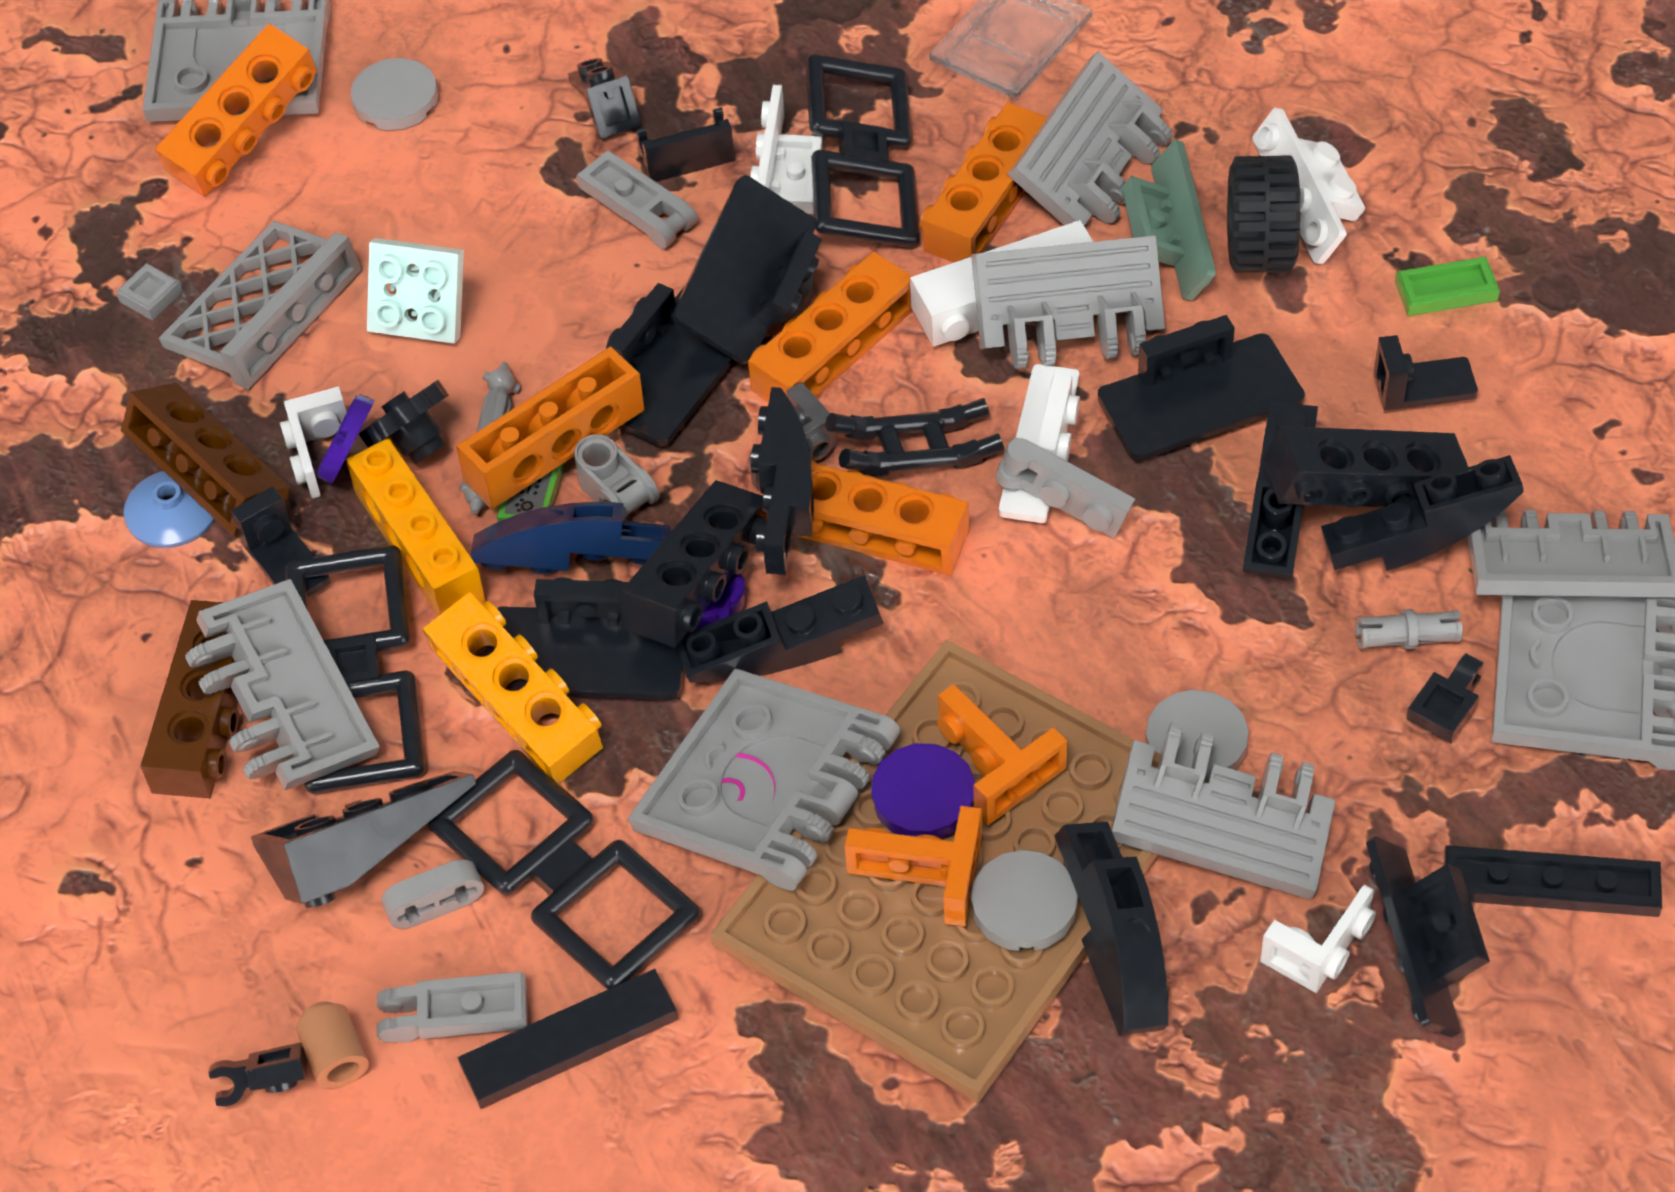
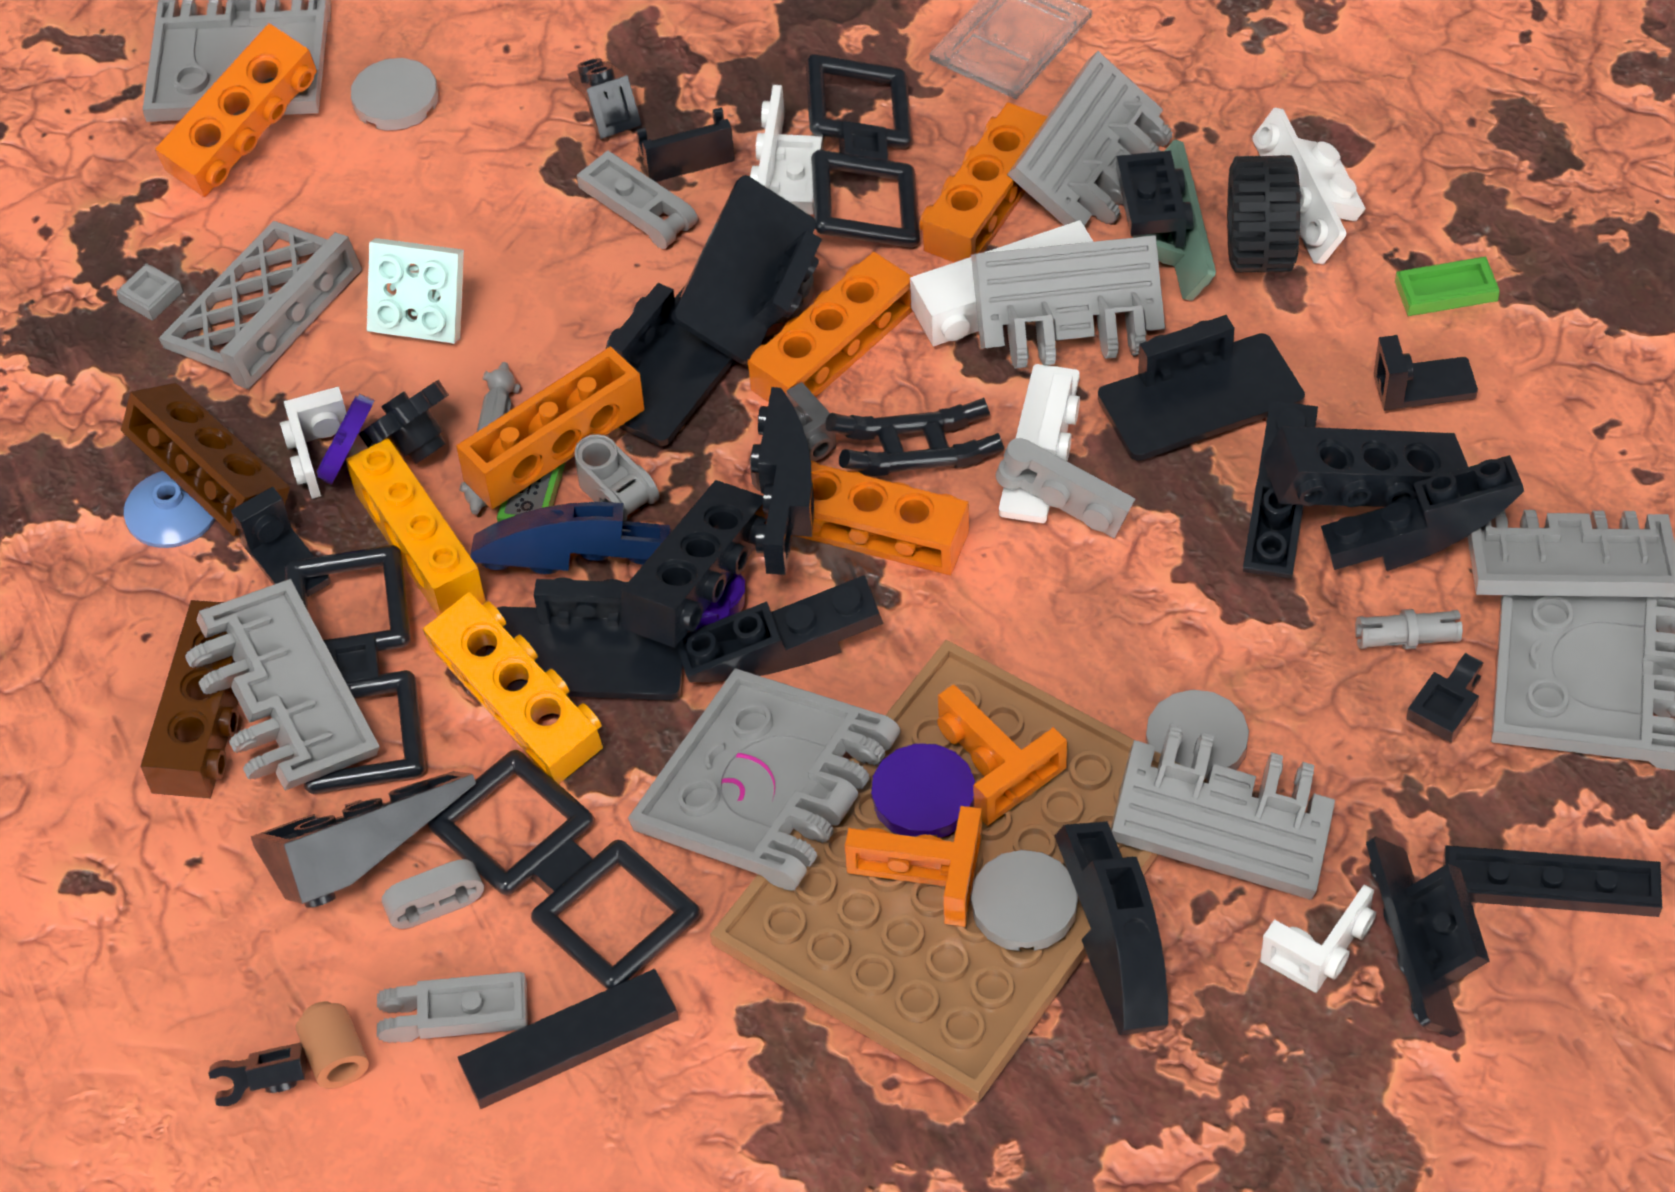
none -> black bracket [1116,150,1193,248]

